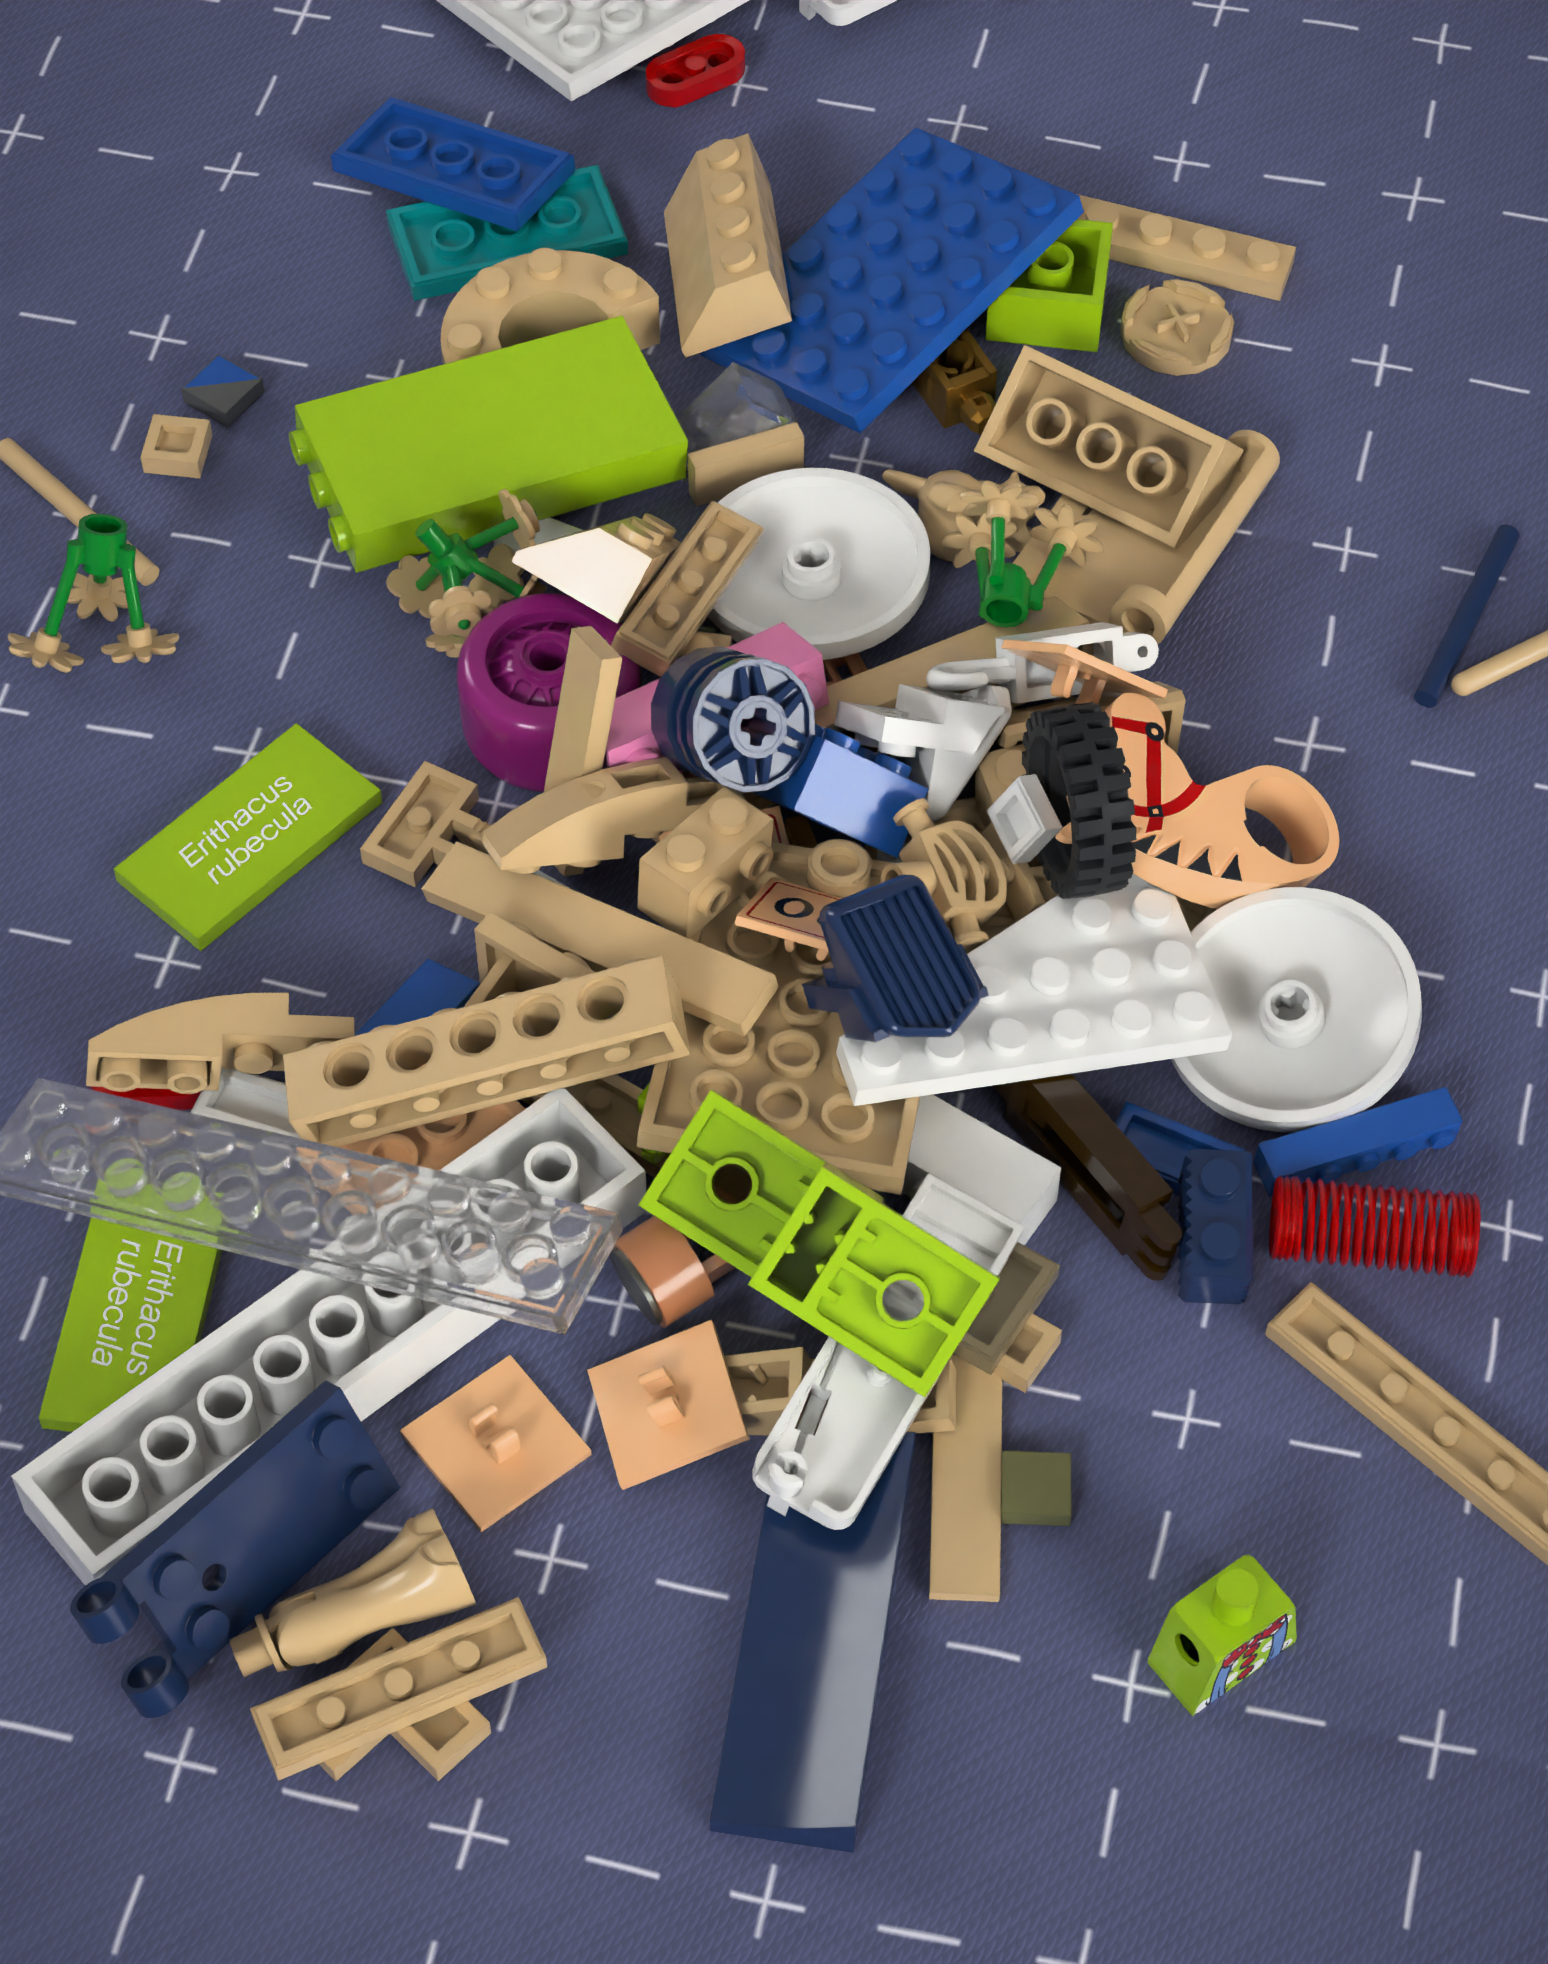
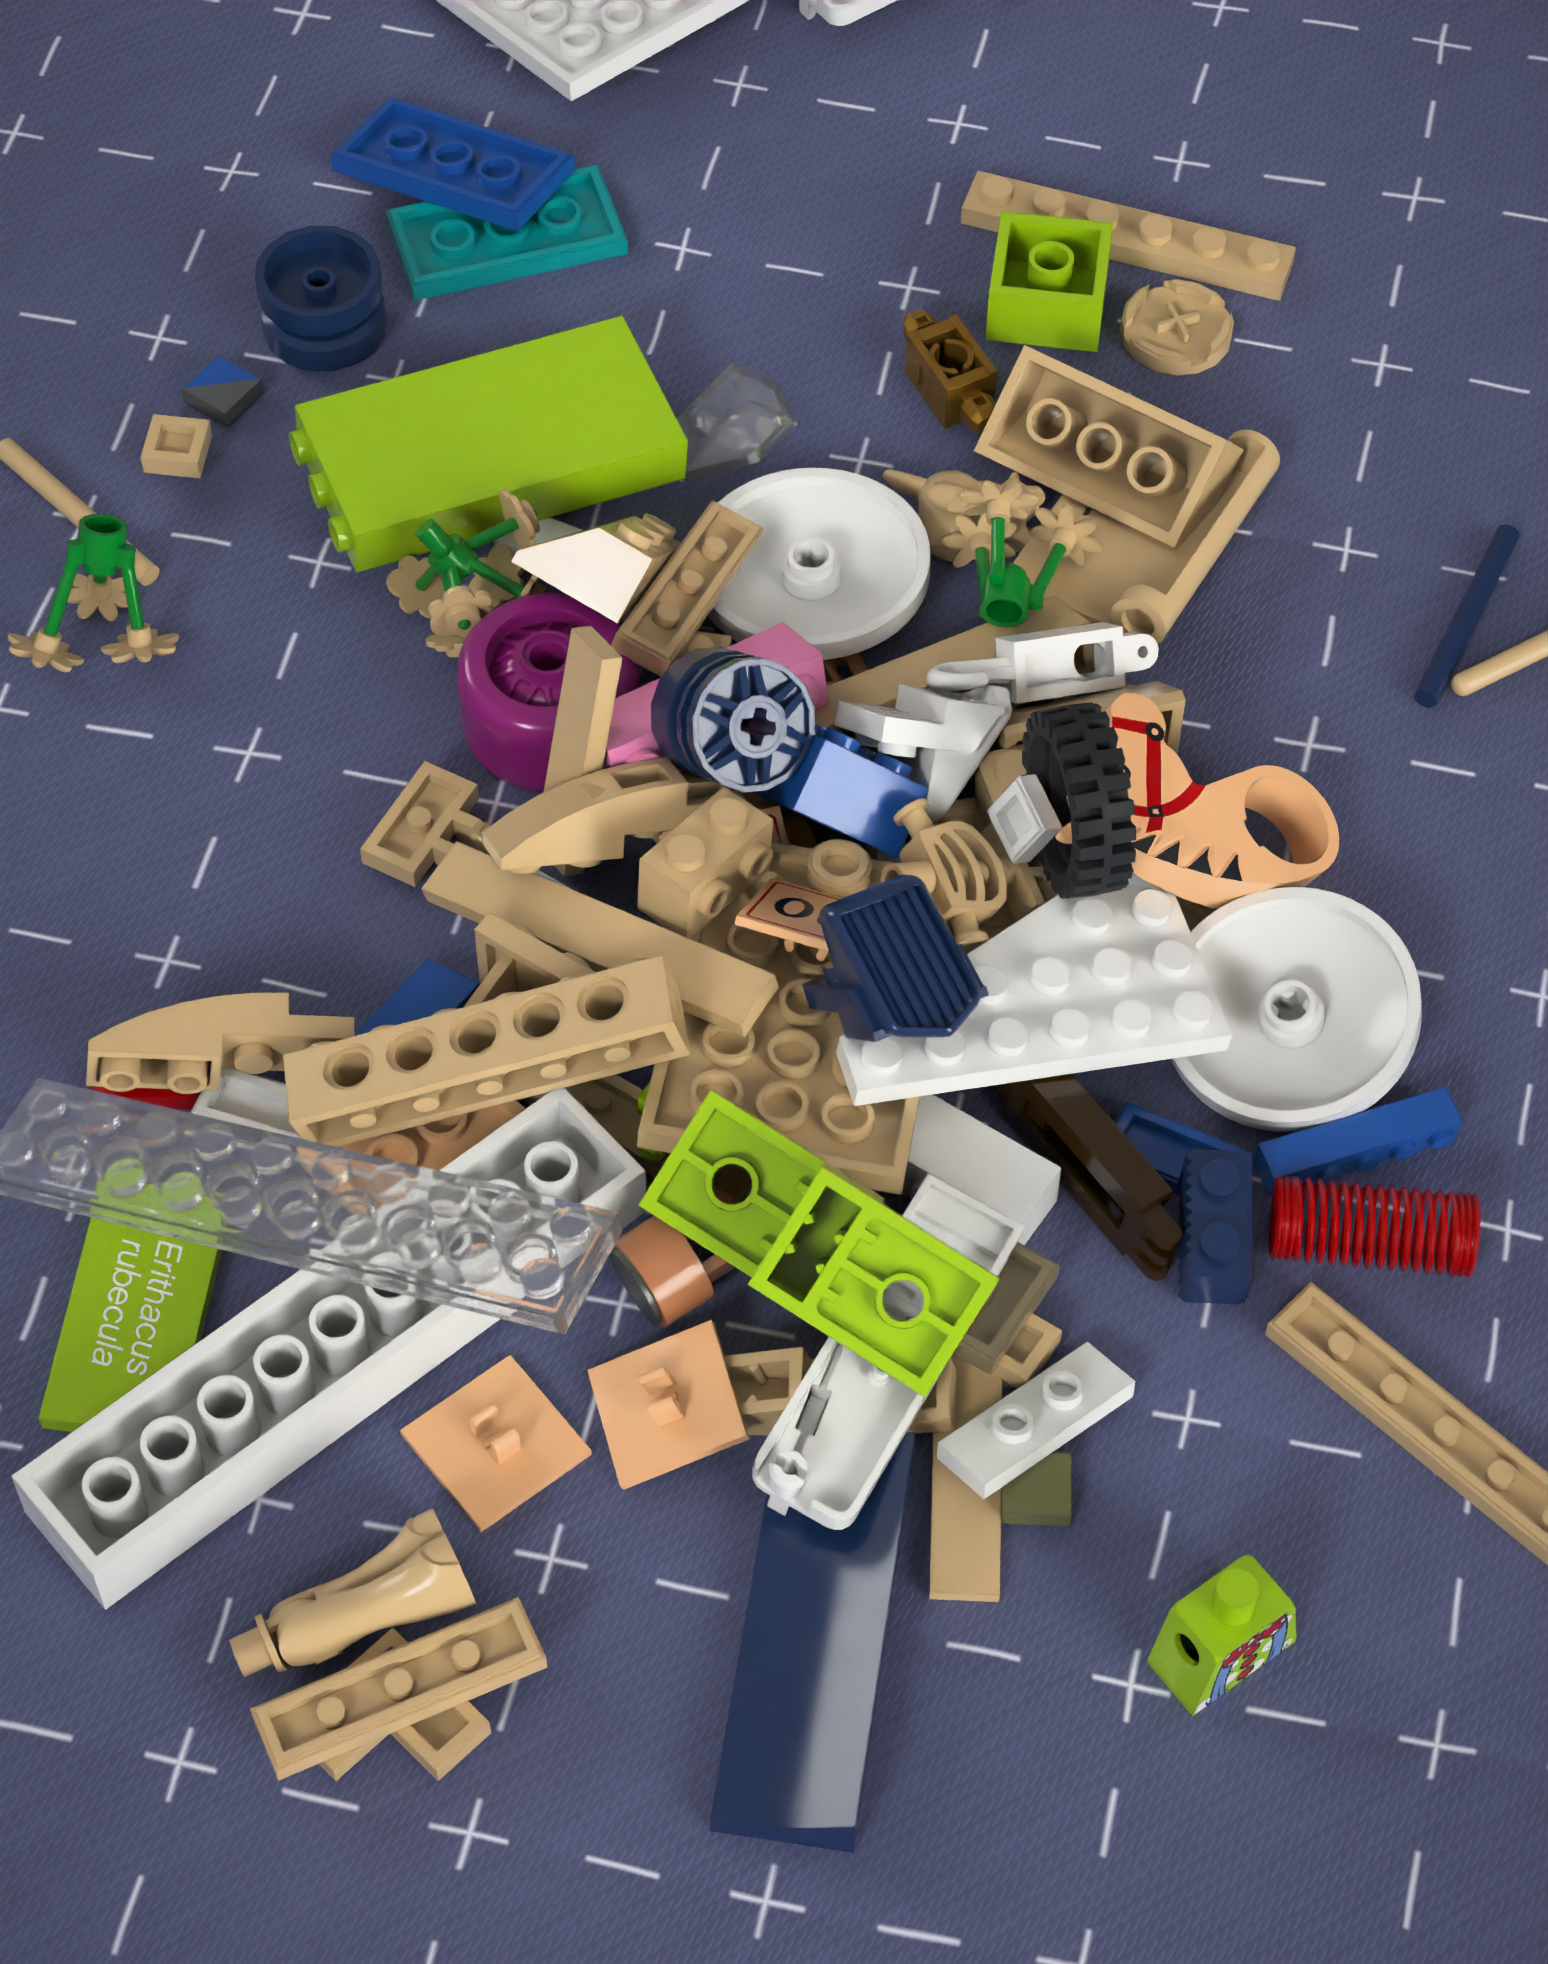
dark blue hinge [70,1380,401,1718] -> none
lime tile [114,723,383,951] -> none
tan brick [441,248,660,364] -> none
red plate [646,34,745,108] -> none
tan slope [664,133,792,358] -> none
tan tile [688,422,804,507] -> none
blue plate [700,127,1084,433] -> none
light nougat piece [1001,639,1168,704] -> none
none -> dark blue wheel [255,226,386,371]
none -> white plate [937,1341,1135,1499]

